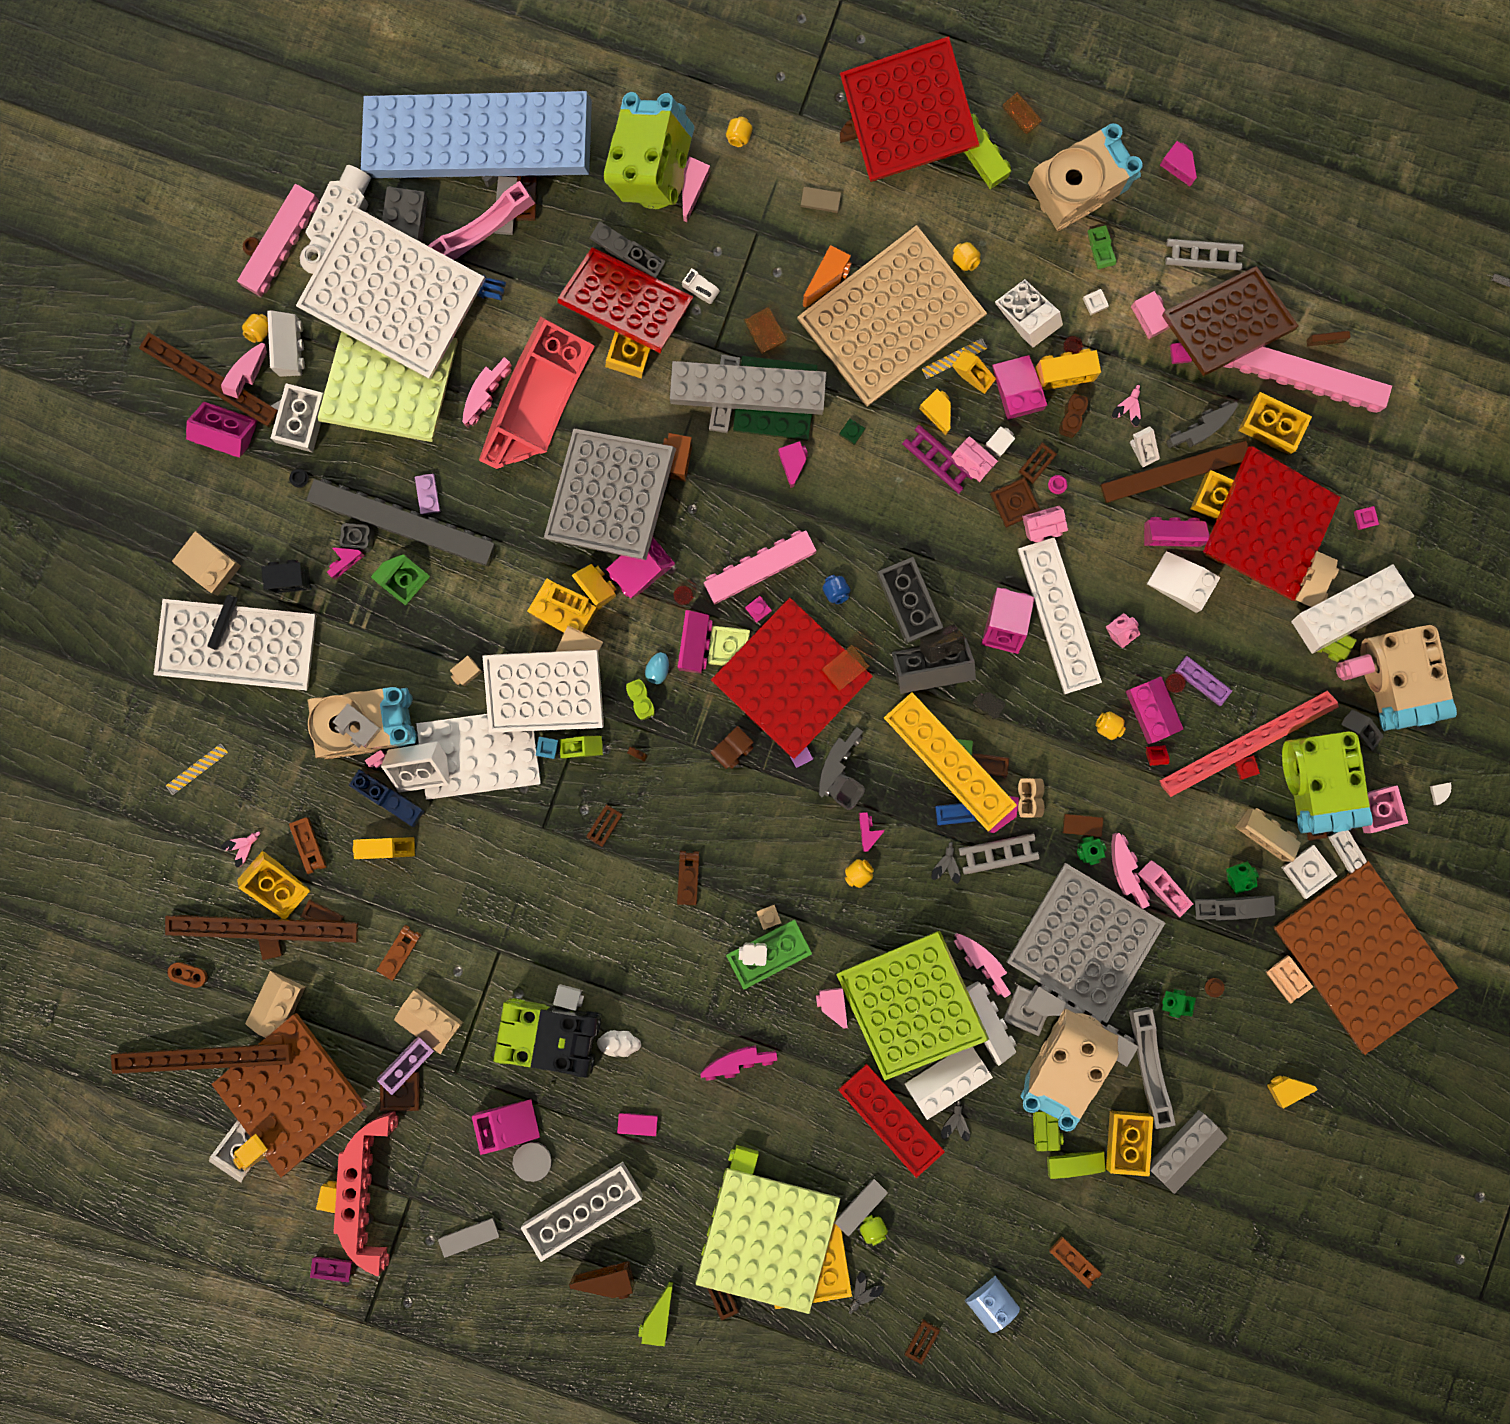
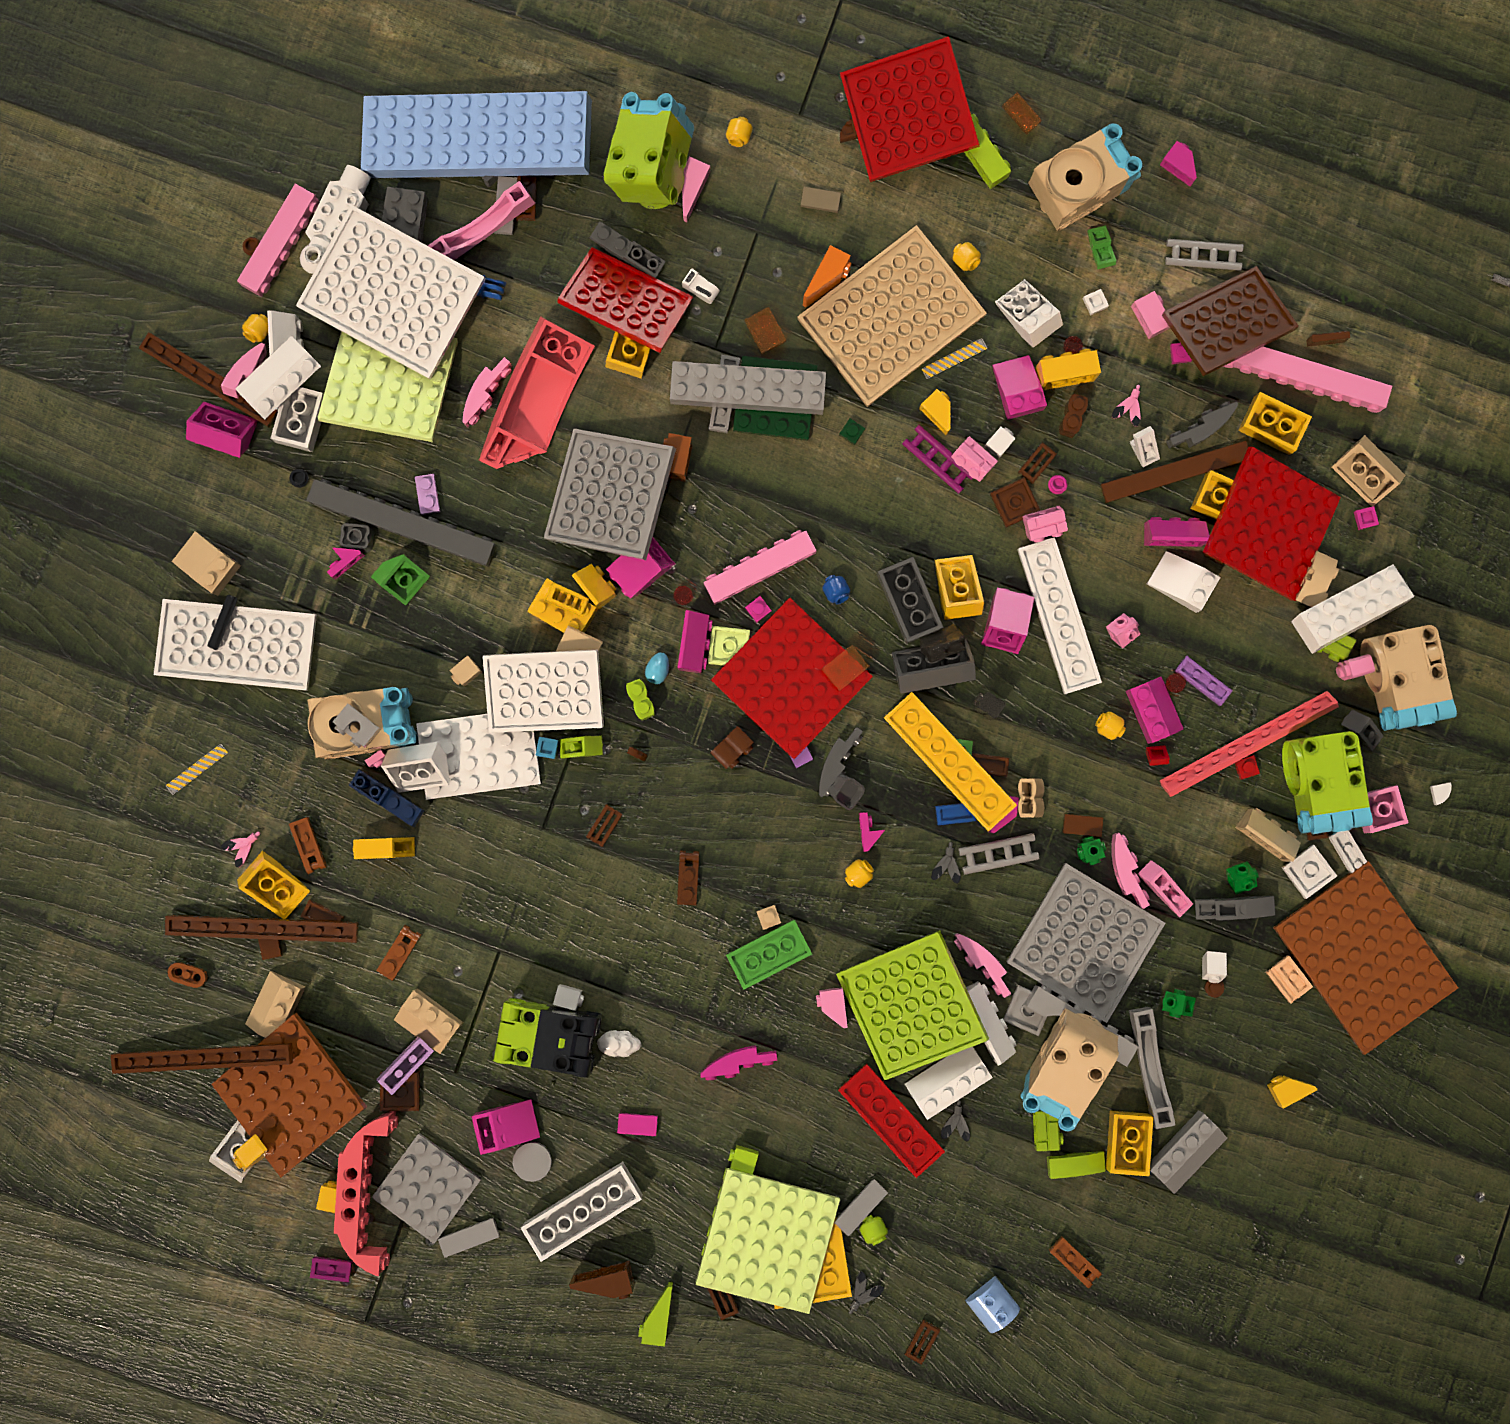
black brick [261,560,311,594] -> none
white brick [739,942,767,966] -> none
dark pink slope [778,441,808,488] -> none
yellow slope [952,351,996,394] -> none
none -> white slope [235,336,321,419]
none -> light grey plate [372,1133,481,1243]
none -> yellow slope [935,555,984,620]
none -> white brick [1202,951,1227,983]
none -> tan slope [1332,435,1406,507]

